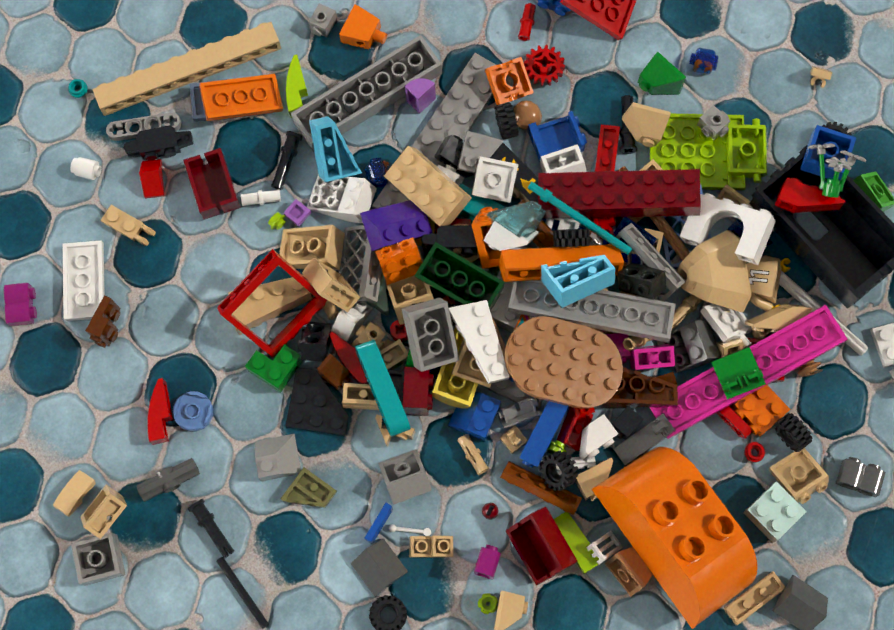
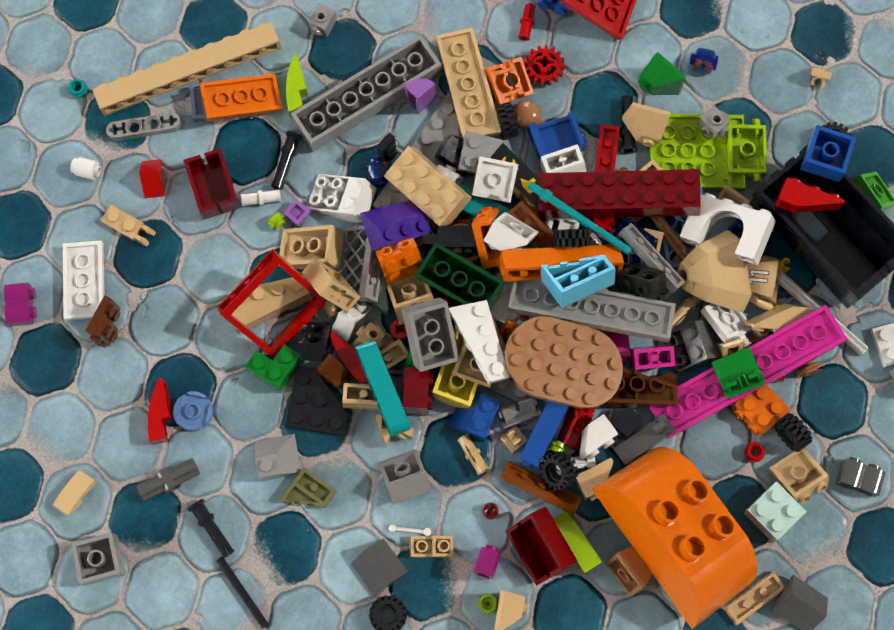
tan window [80,484,127,539] -> none
black hinge [123,125,194,161] -> none
medium azure wedge [309,116,362,182] -> none
orange torso [339,4,387,49] -> none
blue tile [365,503,393,544] -> none
clear light blue slope [487,201,546,238] -> none
white tile [586,531,623,565] -> none
tan pin [623,336,652,350] -> none
red beam [717,406,752,439] -> none
plant [808,143,866,198] -> none
none -> black plate [376,132,397,163]
none -> tan plate [436,27,501,141]
none -> orange axle [498,320,515,341]

